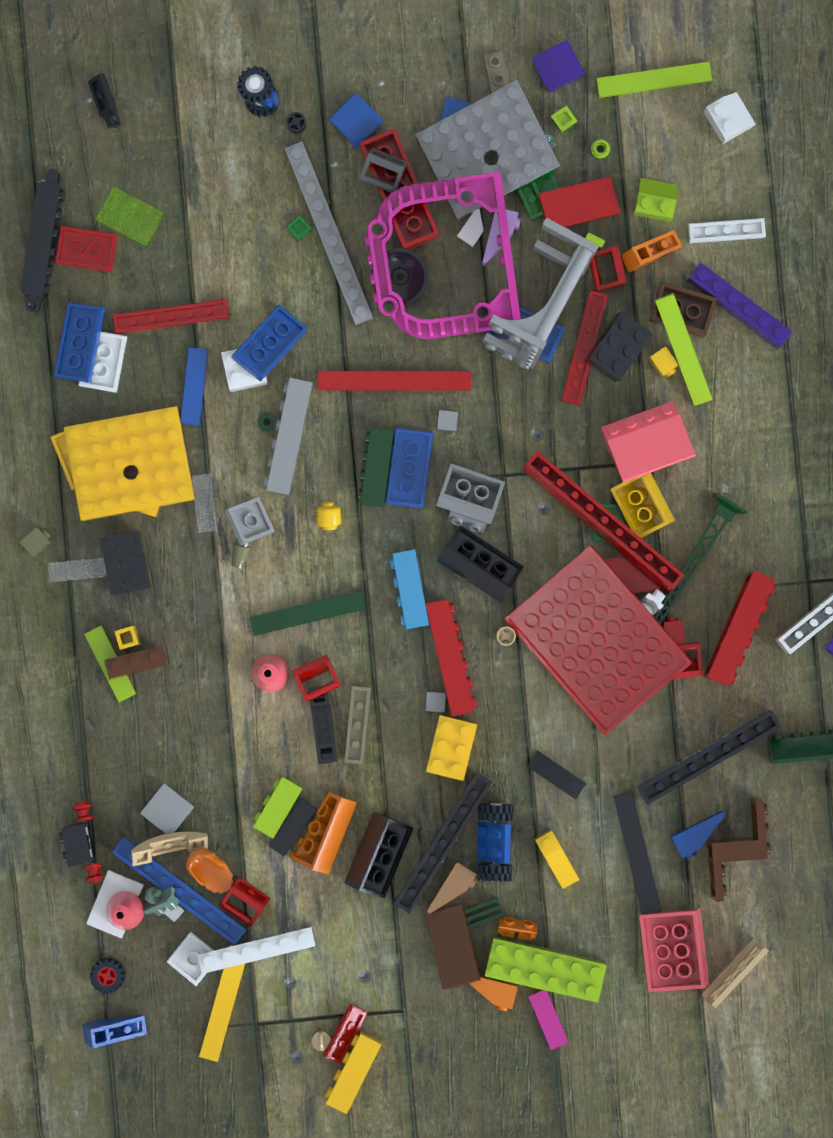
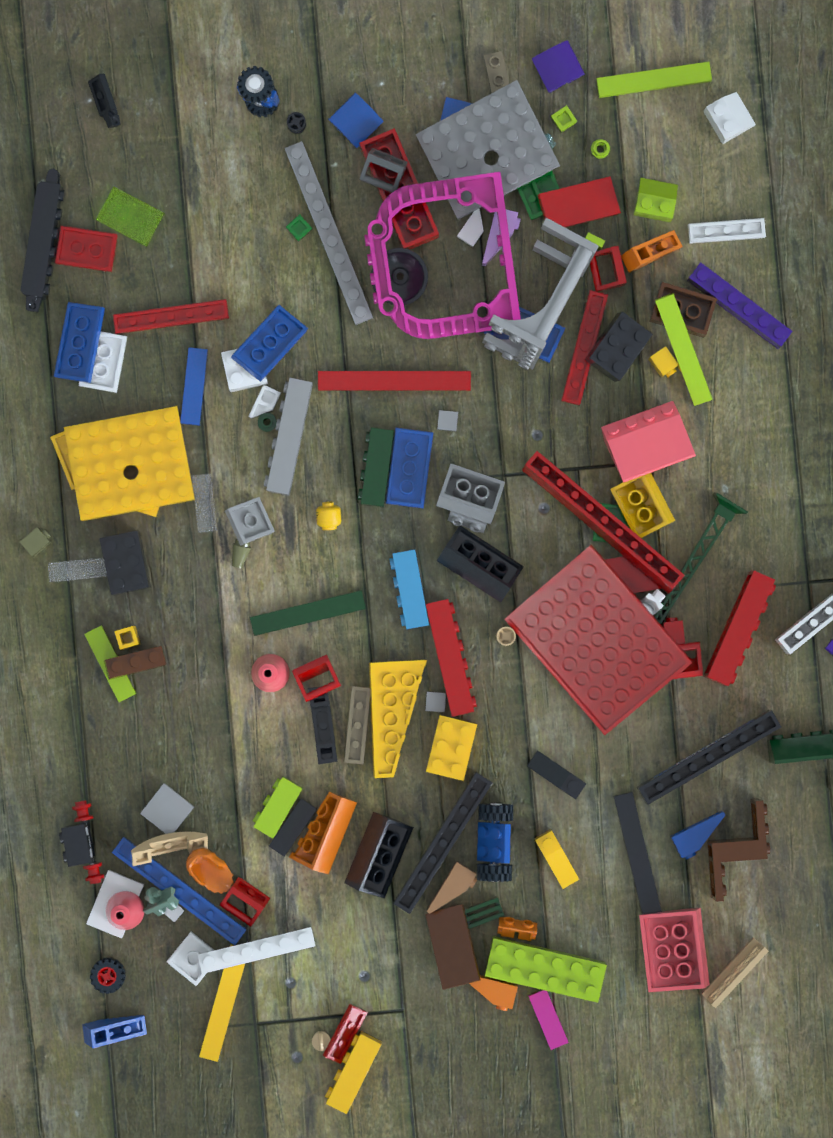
none -> white tile [249,385,281,418]
none -> yellow wing [369,660,427,778]

